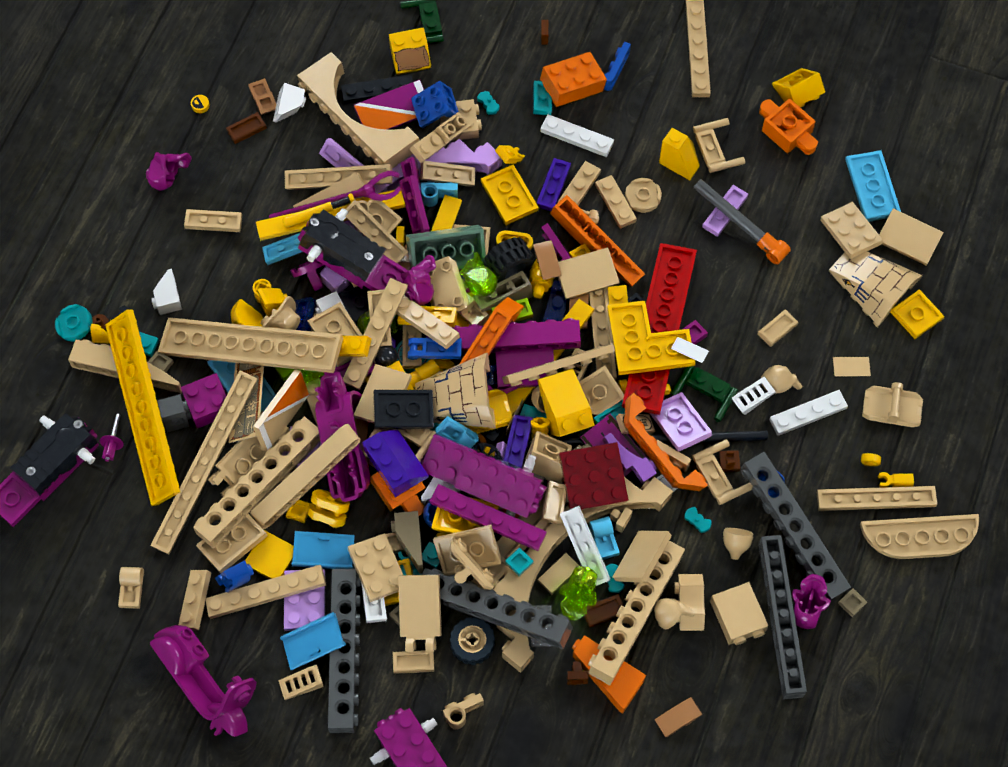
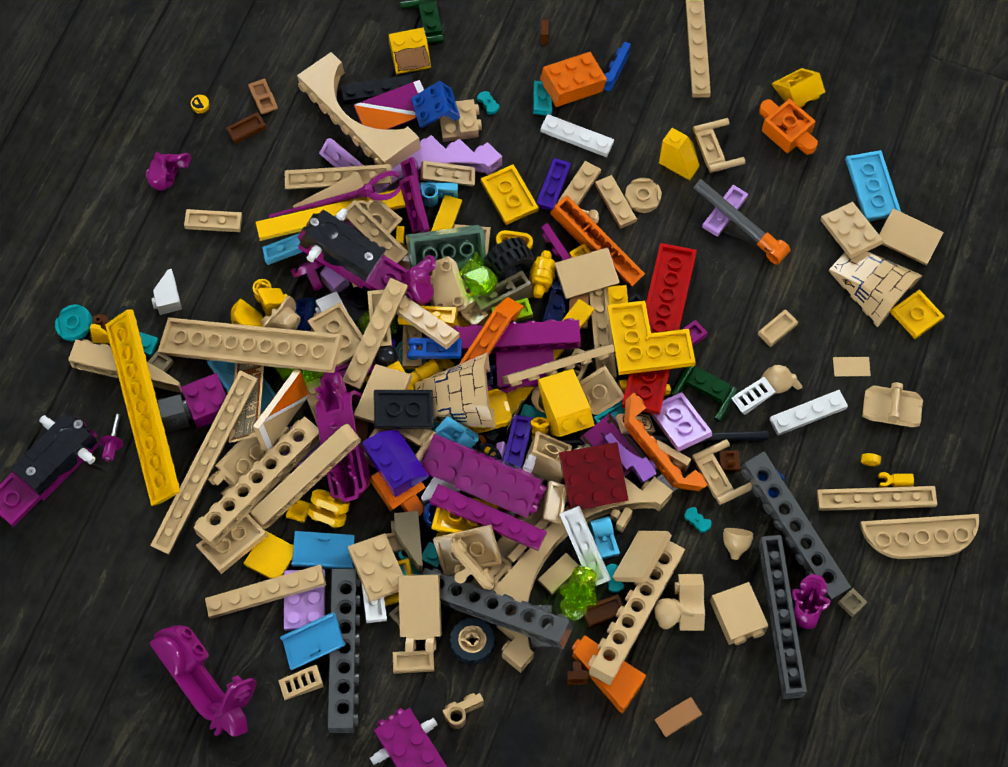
tan plate [118,567,144,609] -> none
tan plate [178,570,211,630] -> none
blue cylinder [215,560,254,592] -> none
white slope [273,83,306,122] -> none
yellow piece [282,193,354,228] -> none
yellow plate [338,336,371,357] -> none
tan slope [410,112,470,163] -> none
yellow plate [495,145,525,164] -> none
teal plate [505,547,534,577] -> none
medium nougat slope [533,240,562,280] -> none
white sticker [671,337,709,363] -> none

